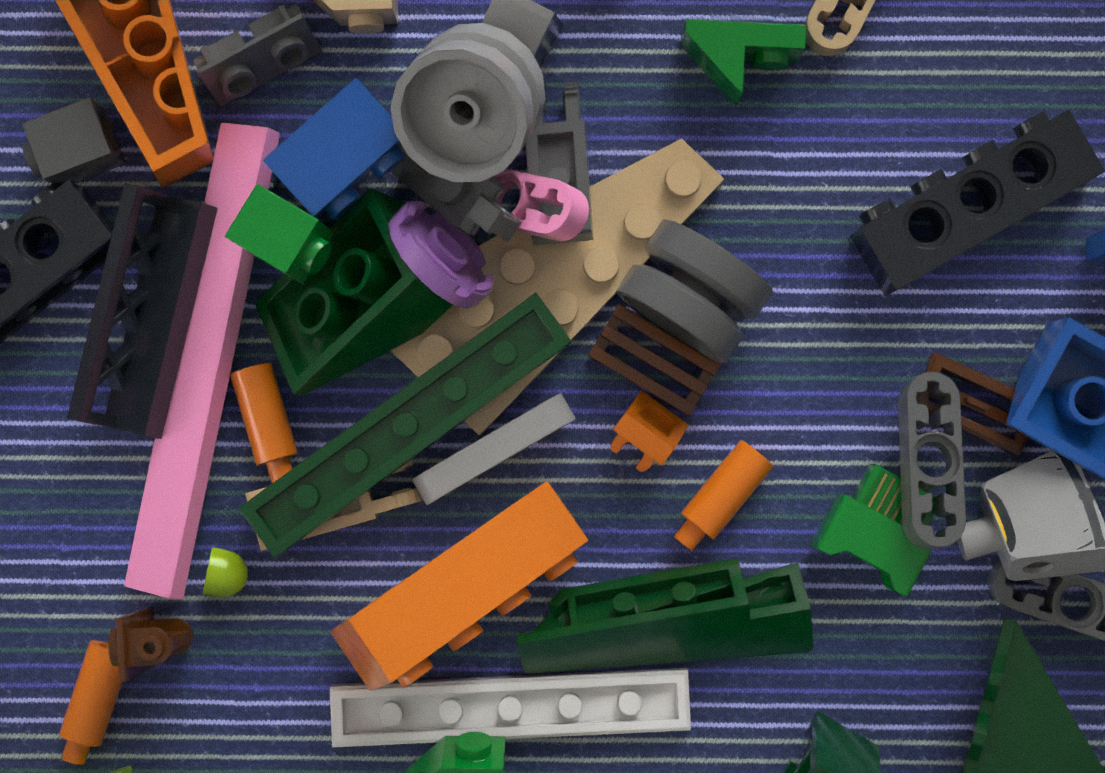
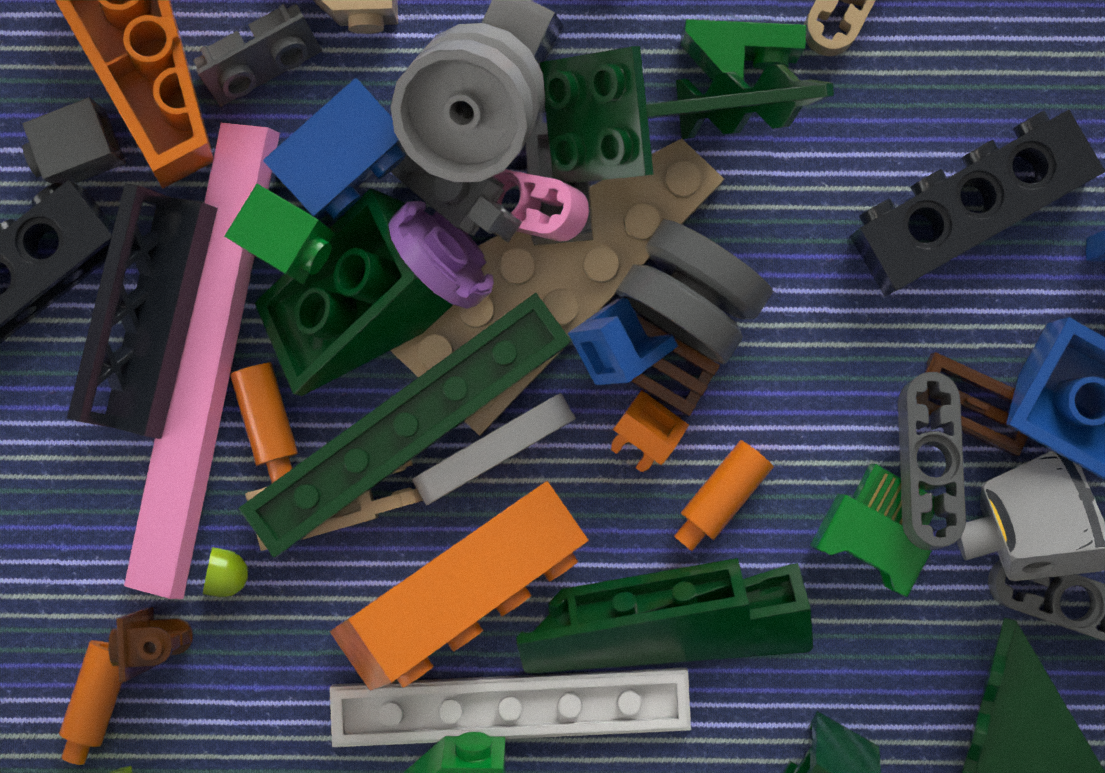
none -> dark green piece [540,46,834,184]
none -> blue panel [568,298,678,385]

